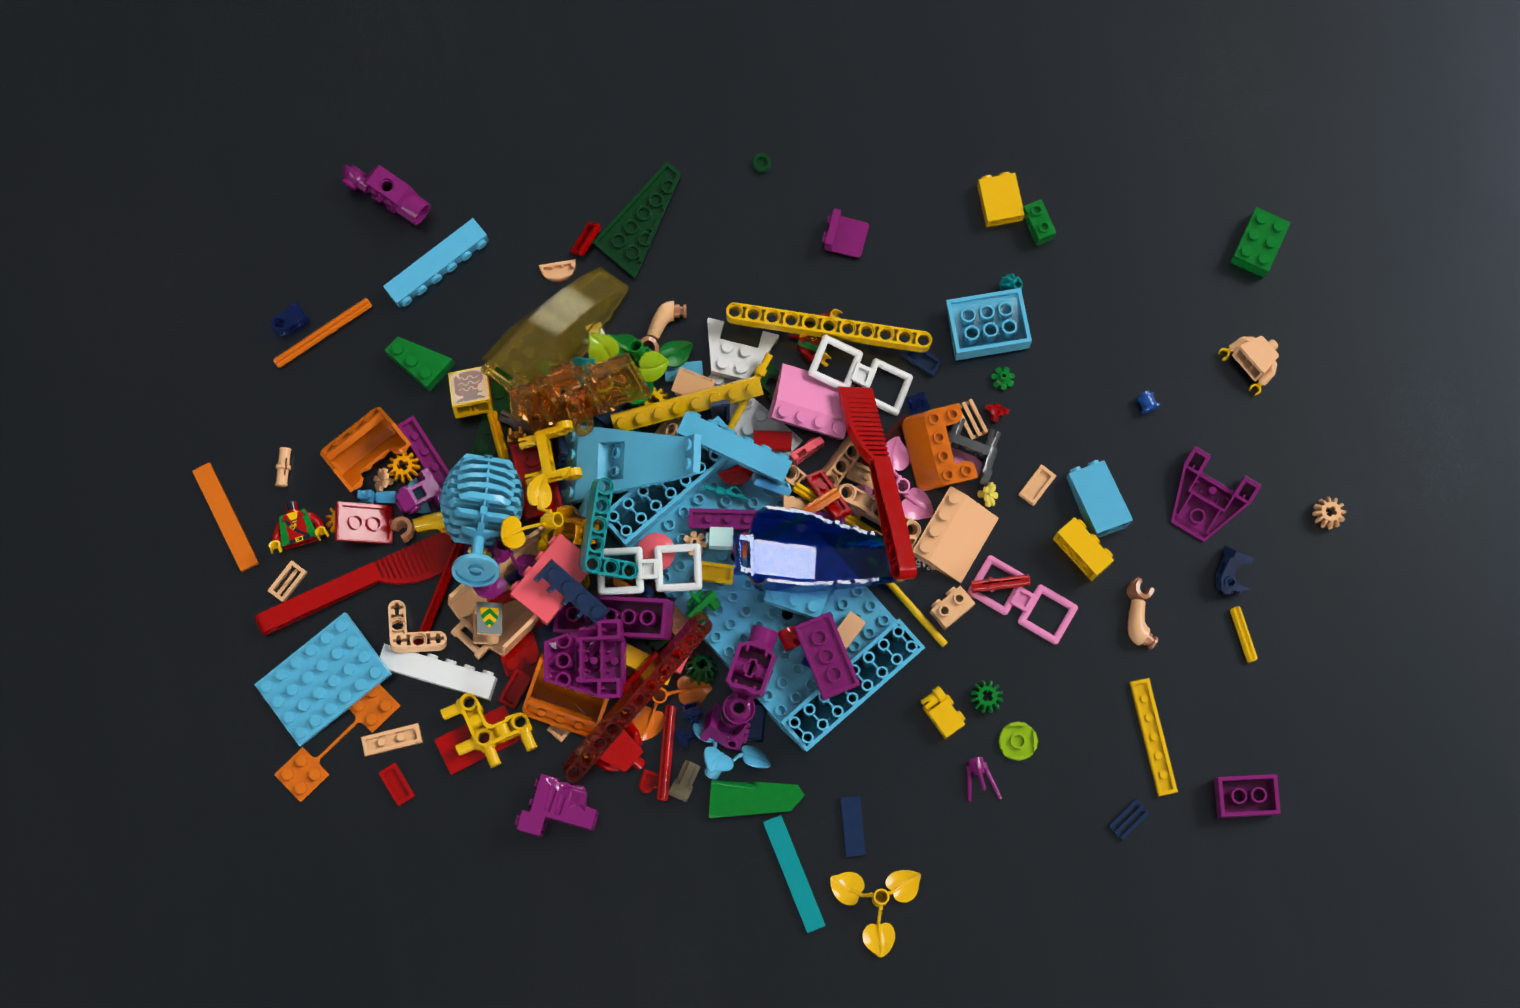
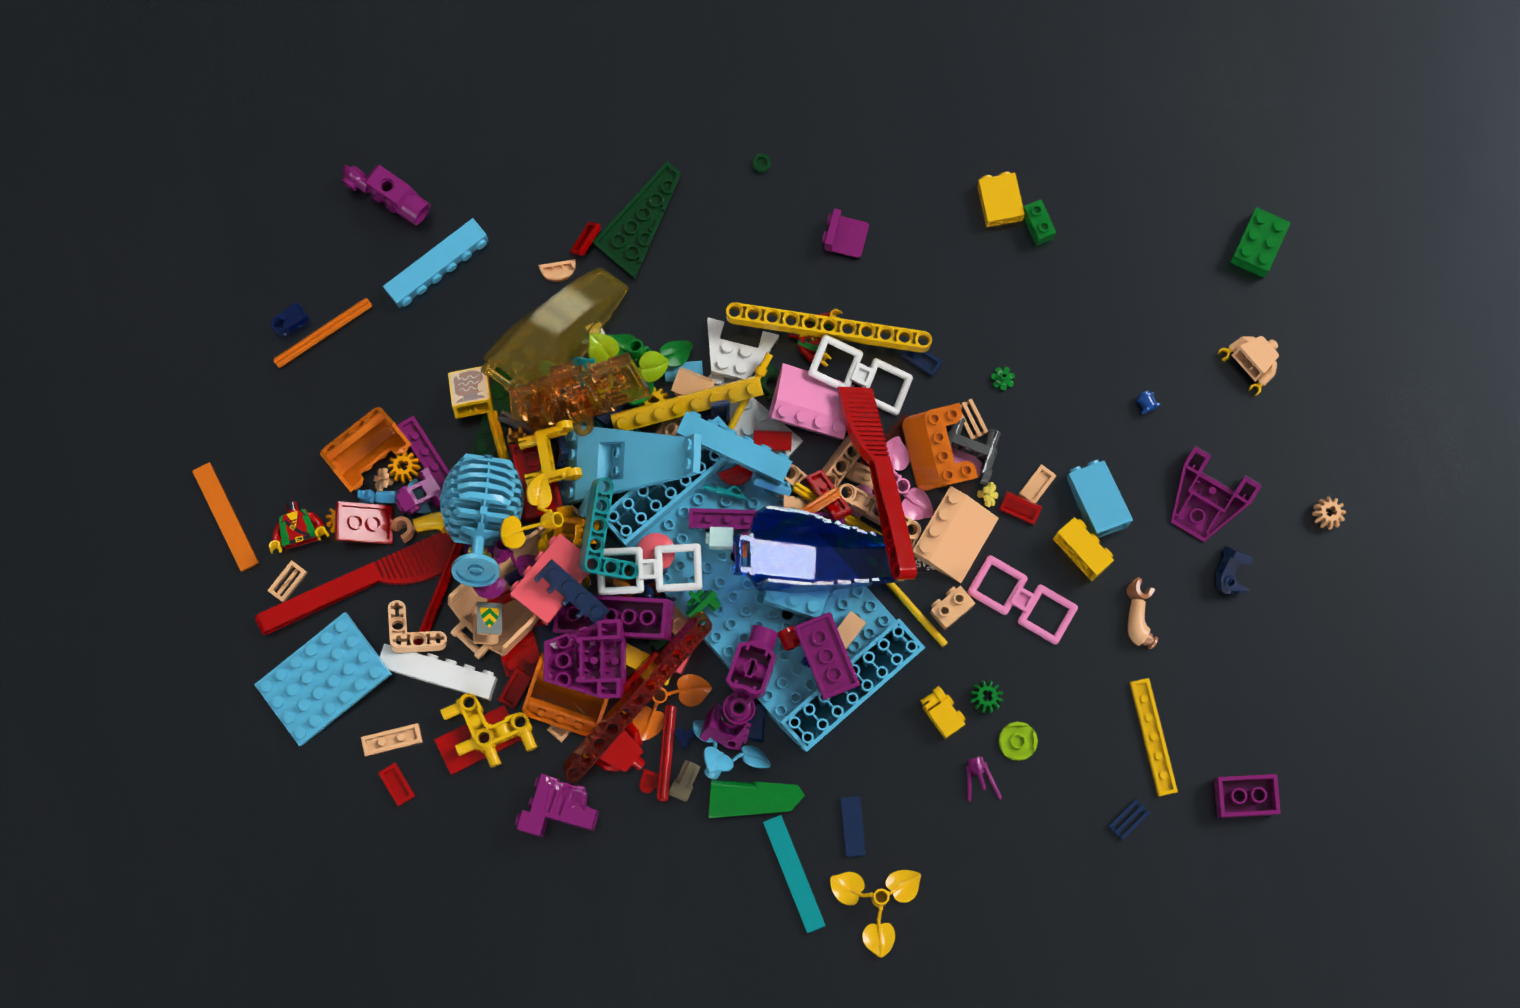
orange hinge [274,684,401,802] -> none
light nougat pin [275,447,292,487] -> none
green wedge [385,336,455,392] -> none
light nougat piece [641,301,687,352] -> none
clear blue tile [680,701,703,725] -> none
light nougat plant [683,531,707,556] -> none
dark green gear [685,652,718,686] -> none
yellow tile [701,561,735,585] -> none
coral wing [789,436,825,466] -> none
clear blue tile [906,391,931,415] -> none
medium azure slope [946,288,1032,361] -> none
red pin [971,574,1031,593] -> none
red plant [985,403,1010,422] -> none
teal gear [999,273,1023,291] -> none
yellow axle [1230,606,1258,663] -> none
none -> red tile [999,491,1042,525]

